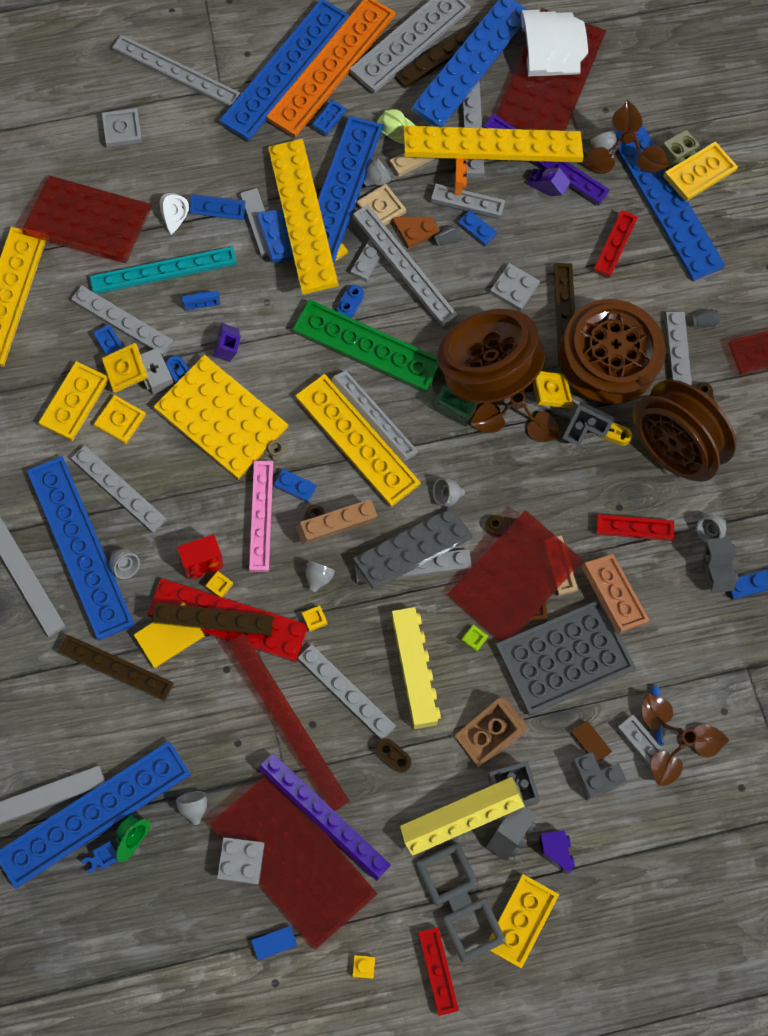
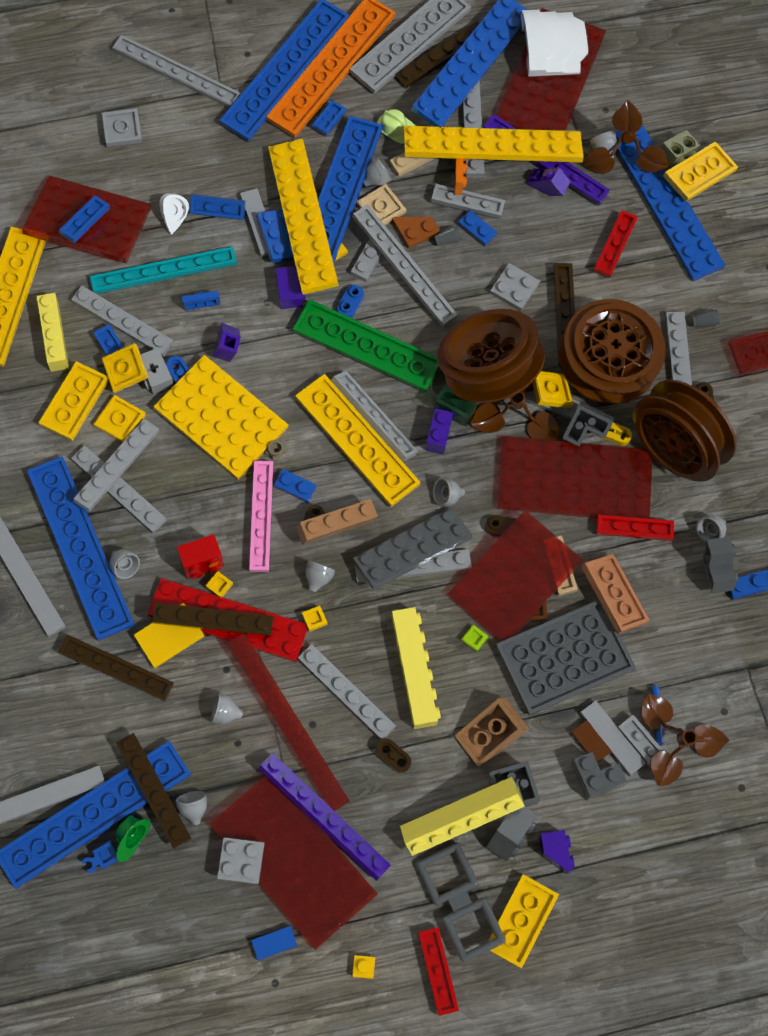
none -> light yellow brick [37,293,69,372]
none -> blue plate [59,196,109,243]
none -> light grey plate [74,419,159,512]
none -> dark brown plate [116,733,192,849]
none -> light grey helmet [211,694,243,724]
none -> dark purple brick [276,266,306,309]
none -> dark purple brick [426,408,453,455]
none -> clear red plate [497,436,652,519]
none -> light grey tile [580,701,646,776]

